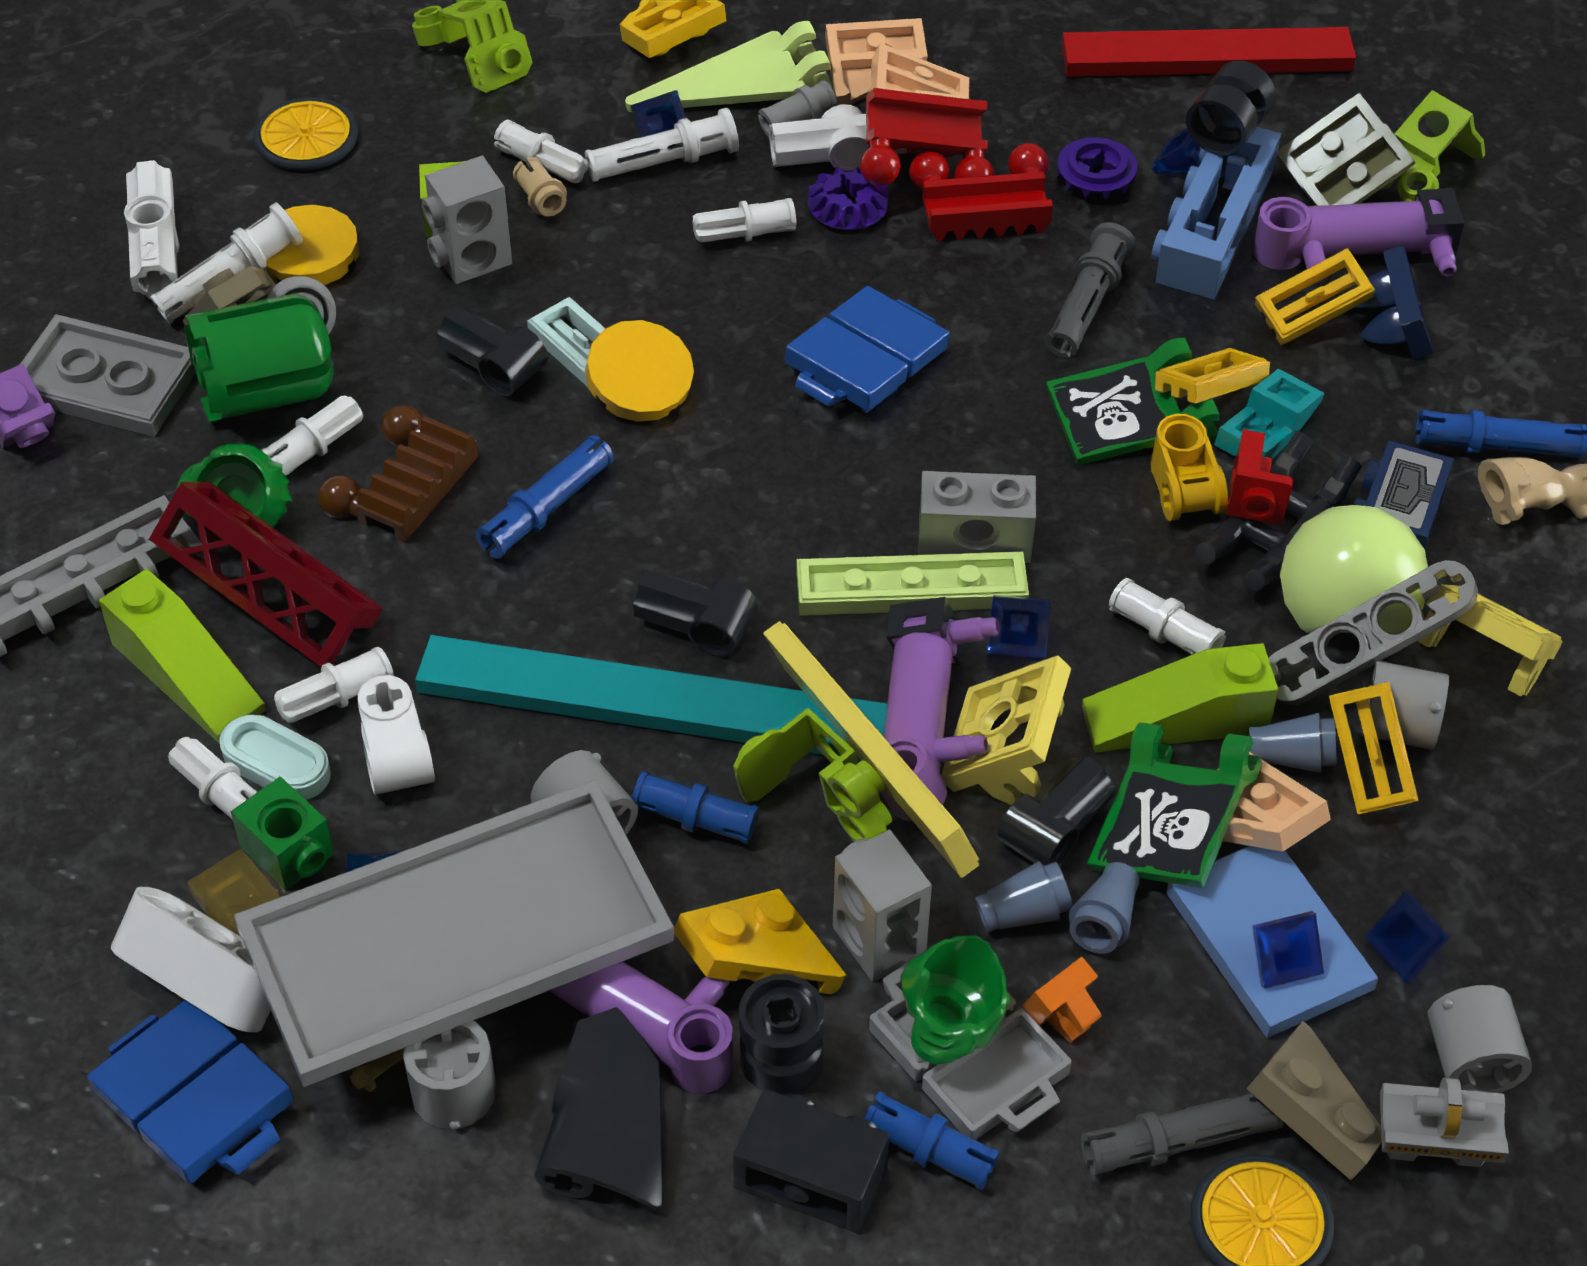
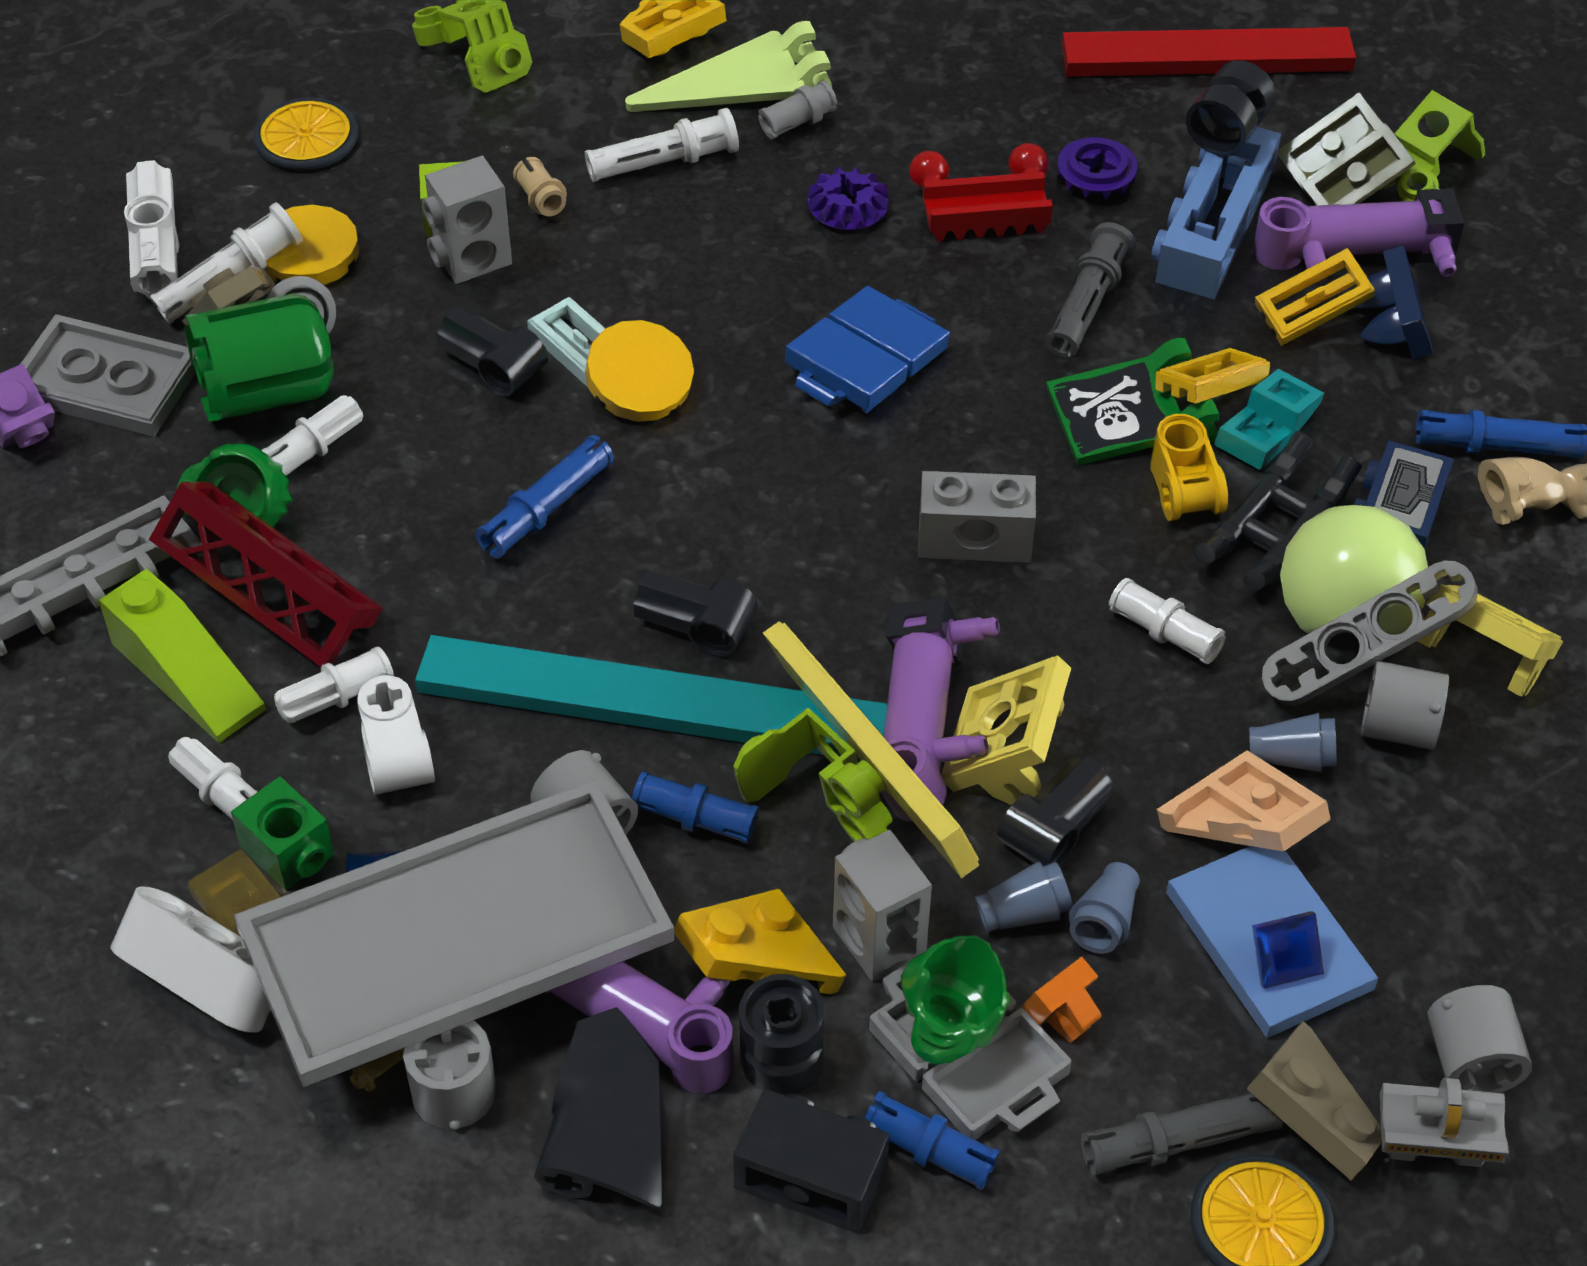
blue piece [87,1000,294,1184] -> none
light aqua tile [220,715,331,800] -> none
reddish brown gear [318,405,479,543] -> none
white axle [494,120,588,183] -> none
clear blue slope [630,90,686,152] -> none
white axle [693,198,797,243] -> none
white piece [769,104,923,171] -> none
yellowish green tile [796,551,1029,616] -> none
light nougat wing [825,18,927,106] -> none
red gear [860,88,995,186] -> none
light nougat wing [870,43,969,99] -> none
clear blue slope [988,595,1051,658] -> none
lime slope [1082,643,1278,753] -> none
flag [1087,722,1262,888] -> none
clear blue slope [1152,128,1201,174] -> none
red bracket [1226,429,1293,525] -> none
yellow tile [1329,682,1418,814] -> none
clear blue slope [1365,892,1451,982] -> none

